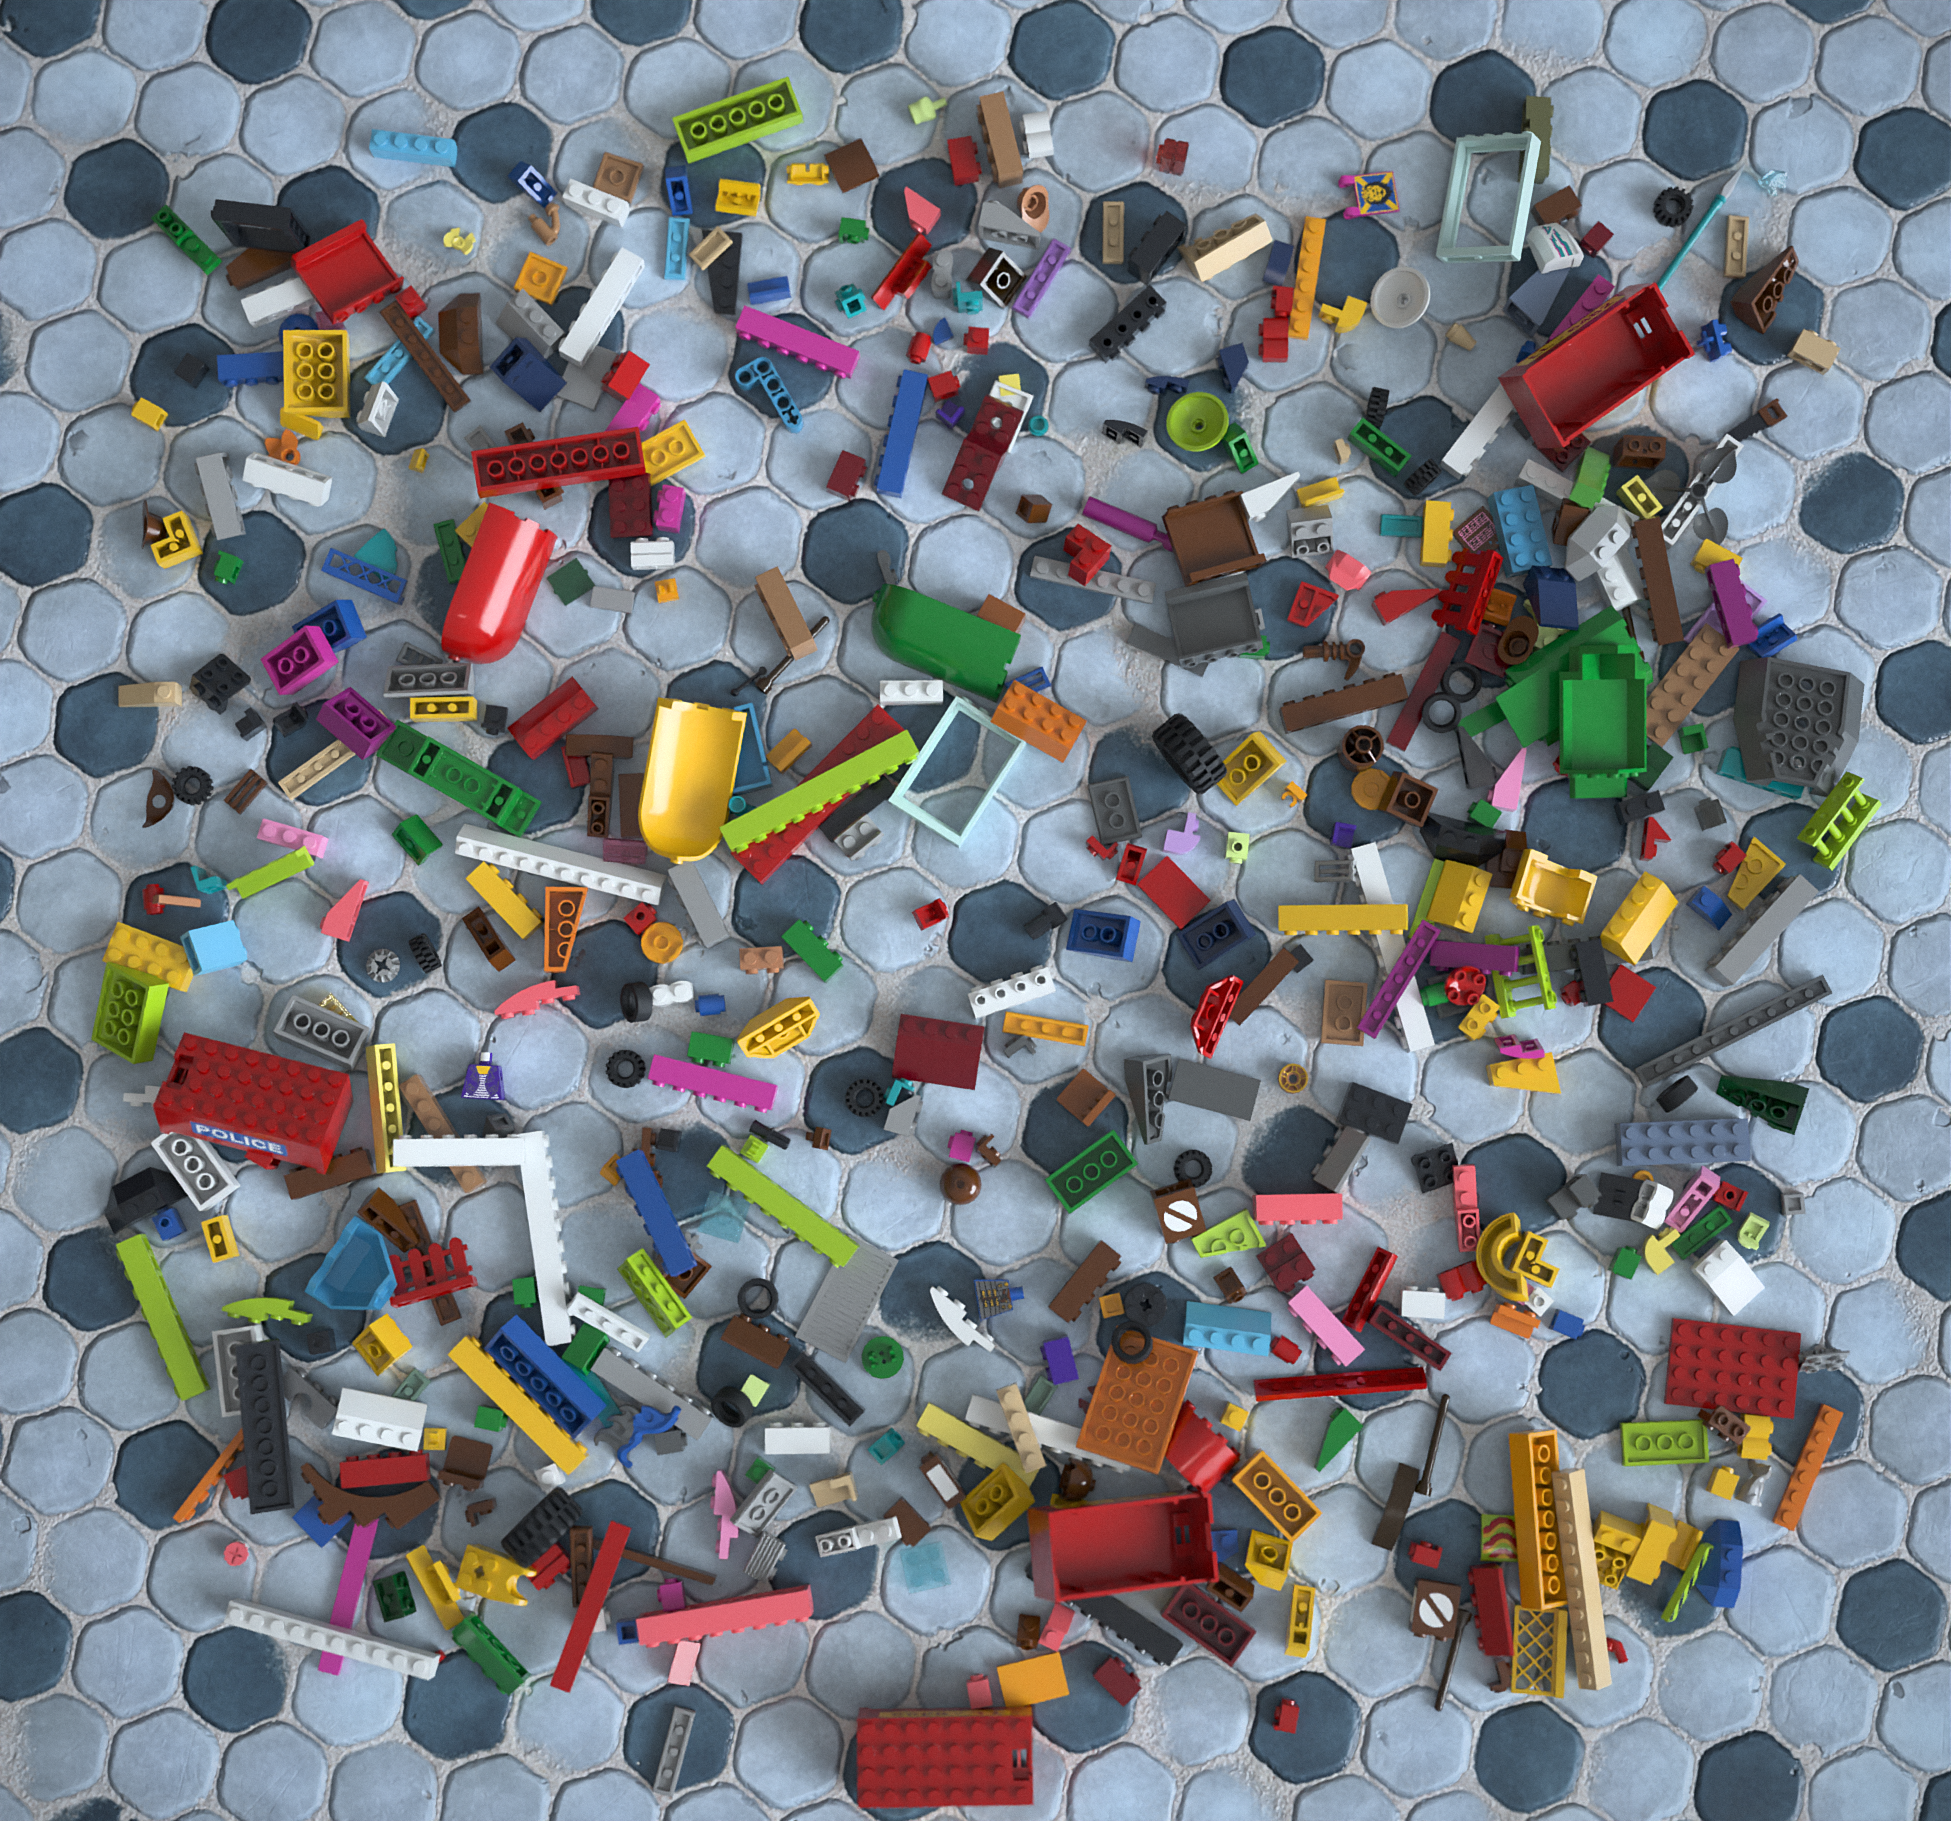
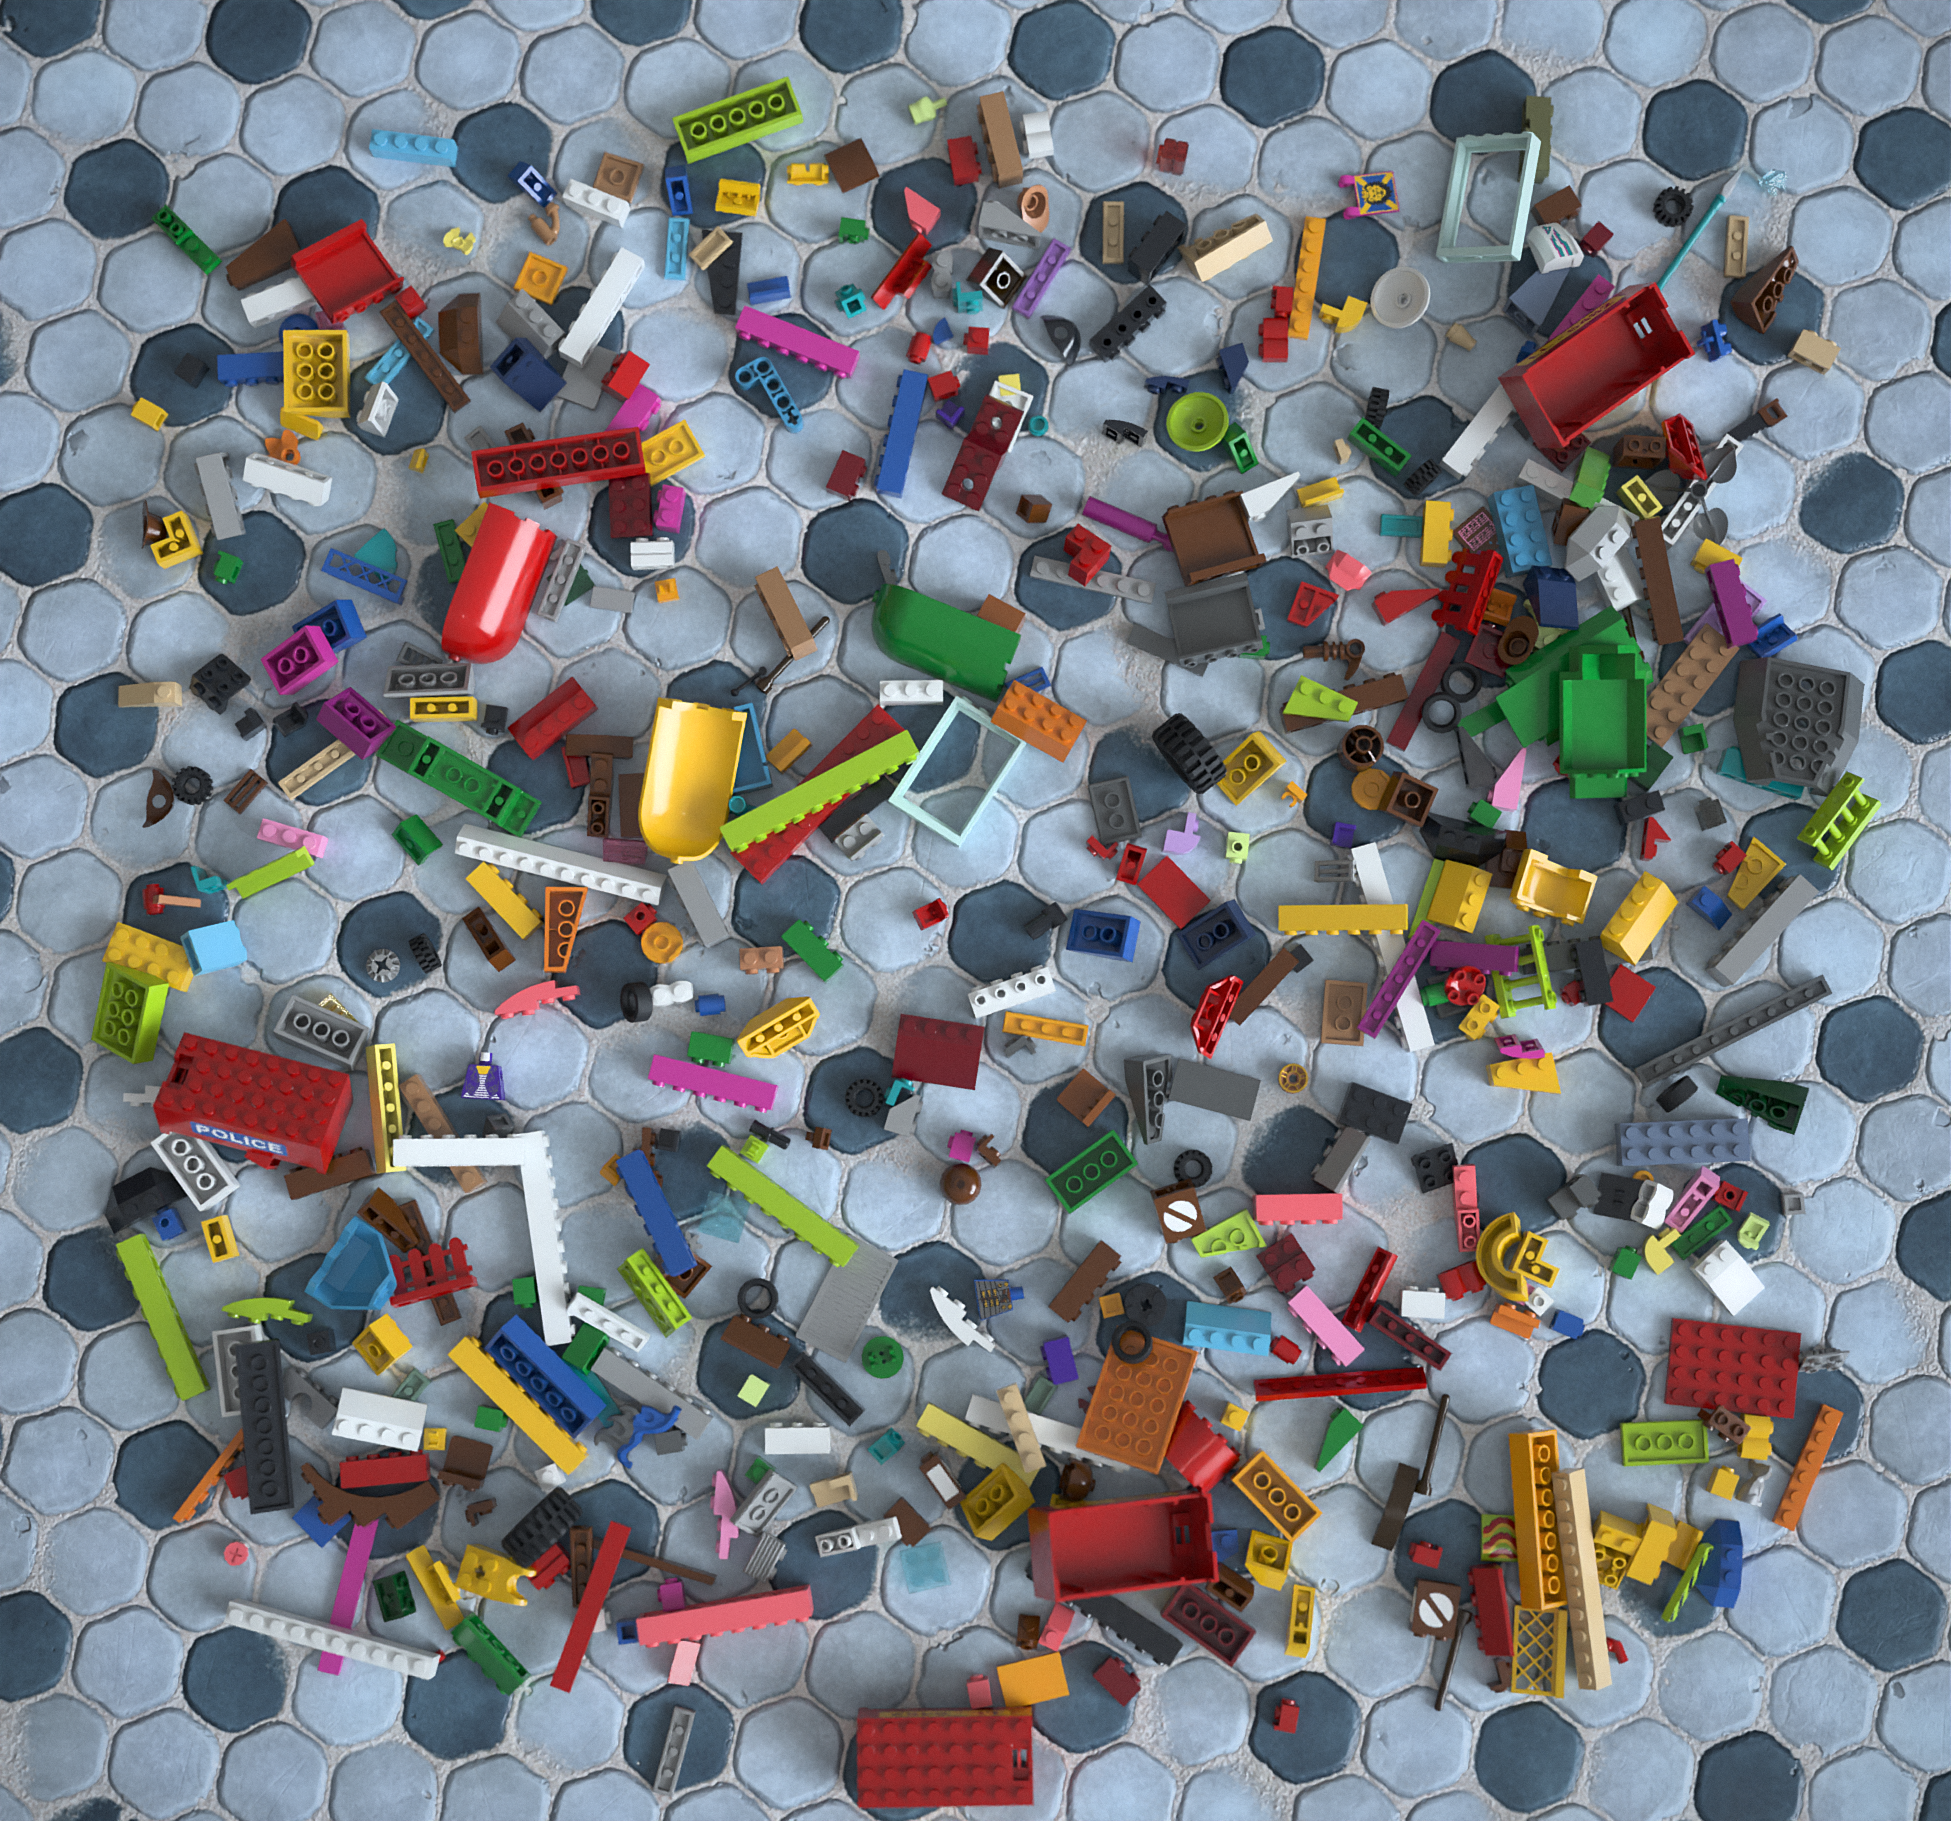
black window [211,199,311,254] -> none
coral slope [320,879,369,942] -> none
black tyre [605,1050,646,1088] -> none
black tyre [711,1386,753,1428] -> none
dark blue slope [1262,239,1294,286] -> none
none -> light grey tile [536,538,587,623]
none -> black piece [1041,315,1081,366]
none -> lime wing [1282,675,1358,722]
none -> red wedge [1661,413,1708,480]

